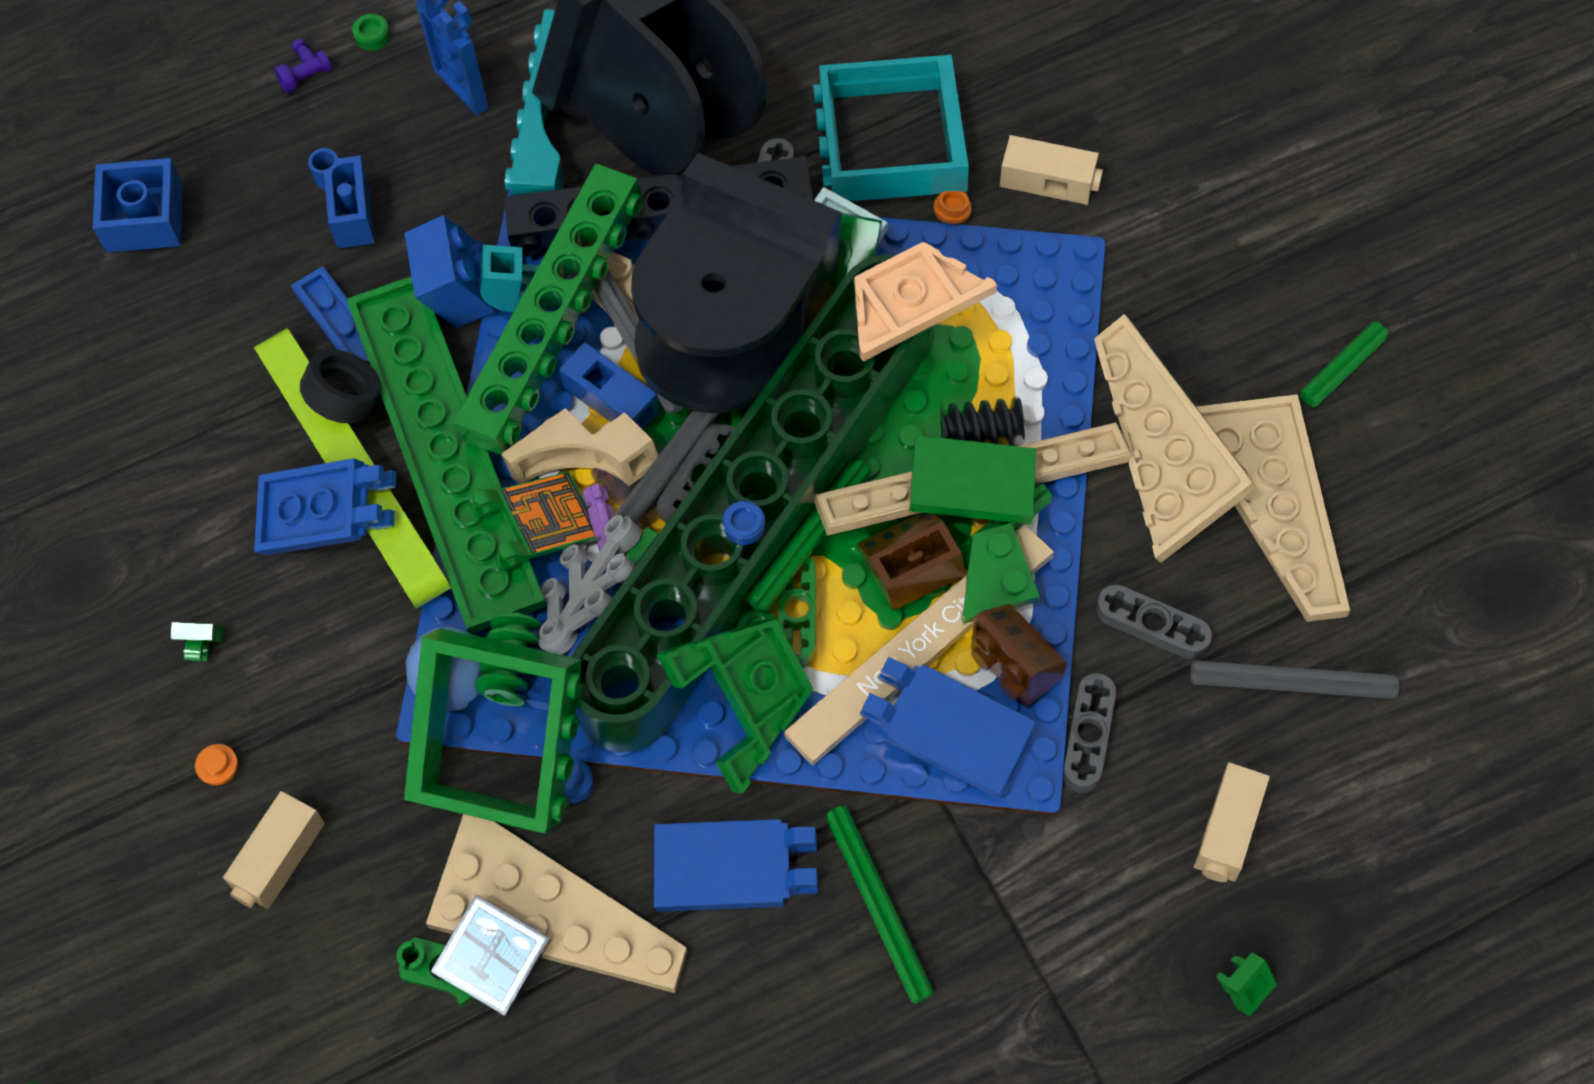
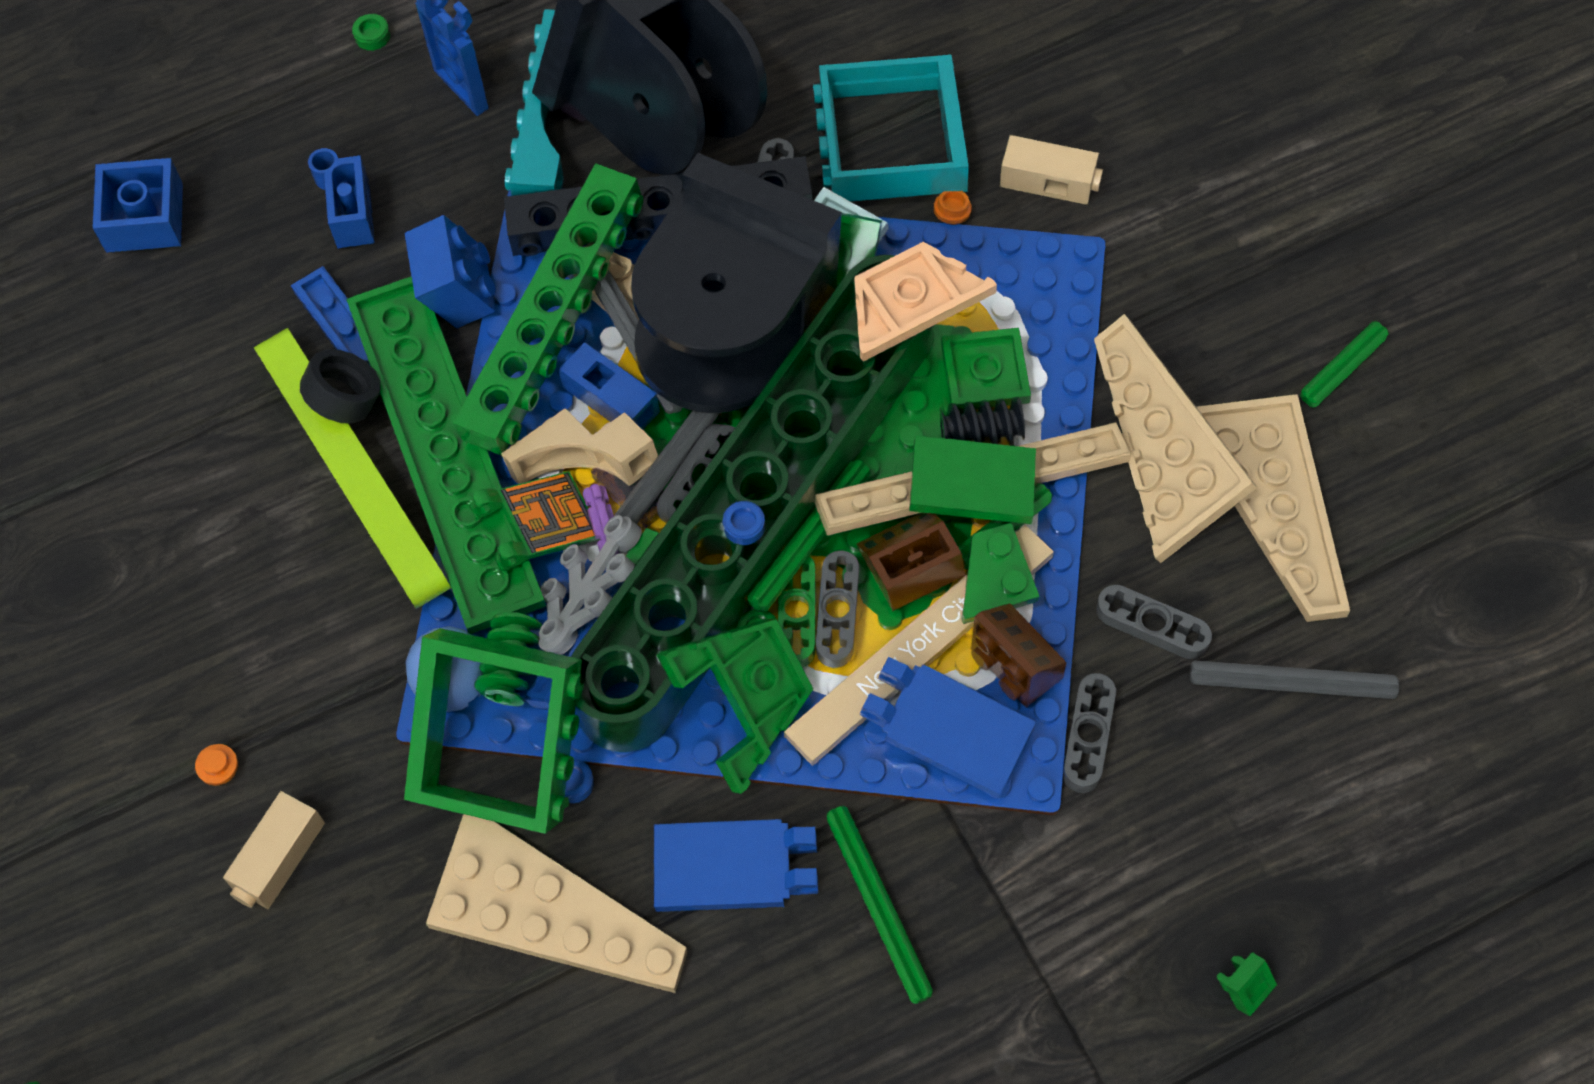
tile [171,623,224,662] -> none
blue tile [254,458,396,556] -> none
dark purple piece [274,39,332,95] -> none
green piece [396,937,474,1007] -> none
tile [431,894,552,1016] -> none
teal brick [480,245,556,313] -> none
tan brick [1194,762,1270,882] -> none
none -> dark grey beam [816,551,859,668]
none -> green plate [941,327,1031,411]

